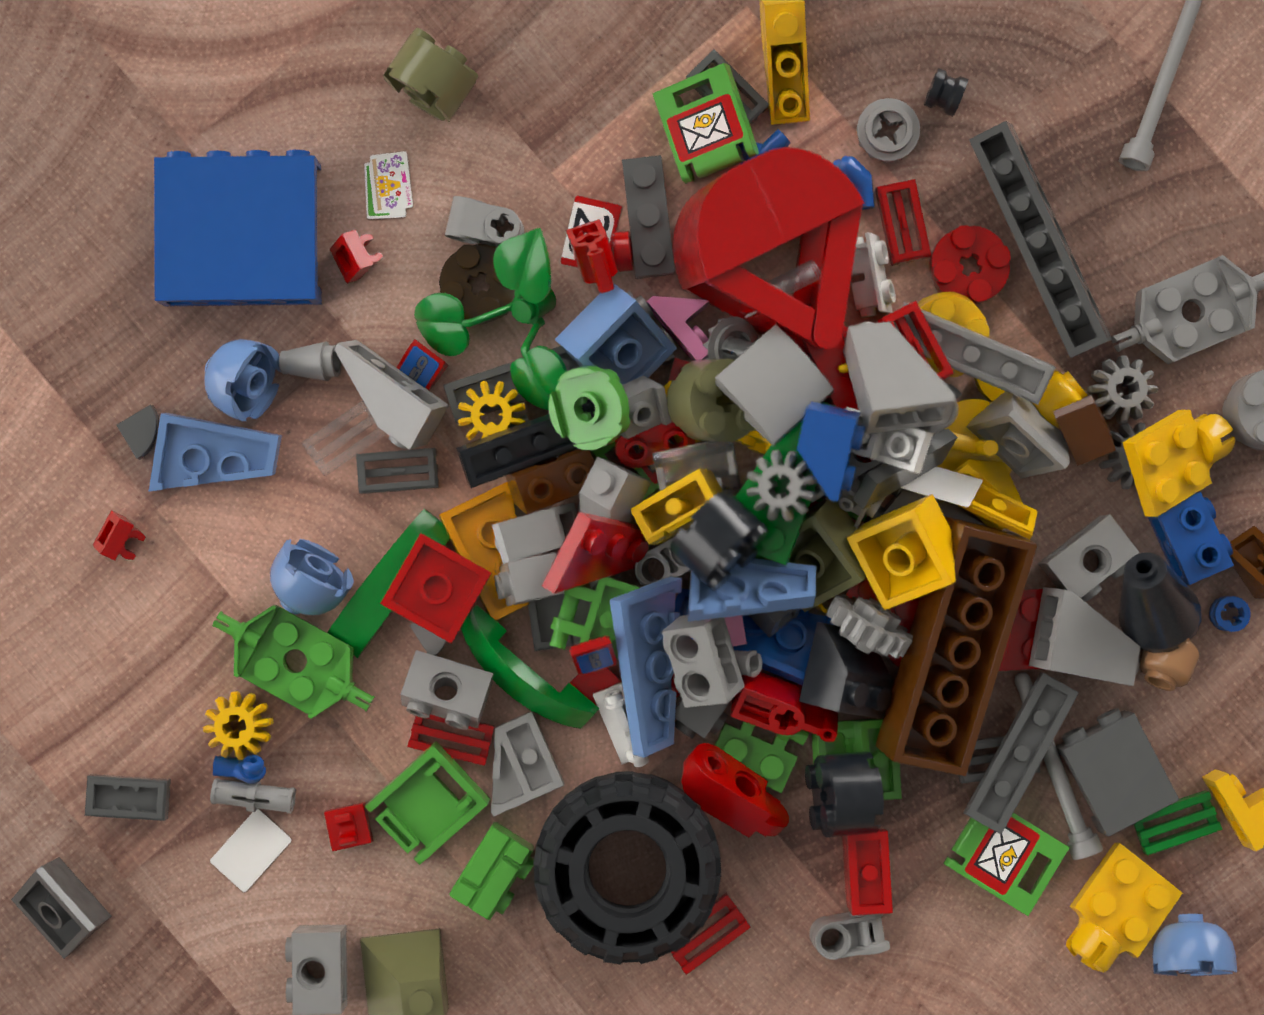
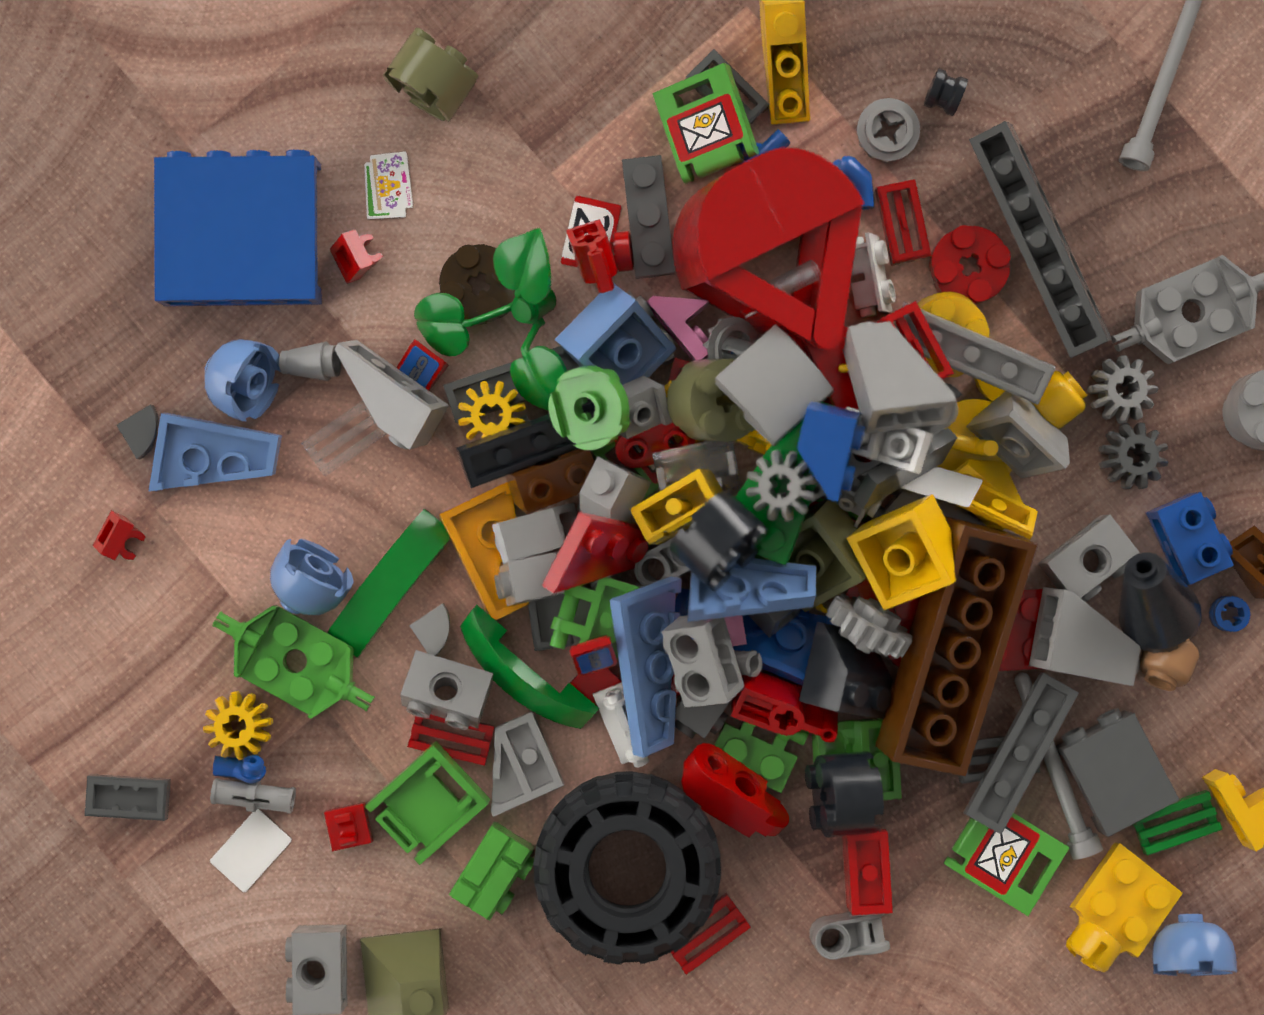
dark grey slope [11,857,112,959] -> none
dark grey tile [356,448,440,494] -> none
red plate [380,533,492,644] -> none
light grey piece [445,196,524,247] -> none
reddish brown slope [1053,395,1116,466] -> none
yellow plate [1122,410,1236,517] -> none

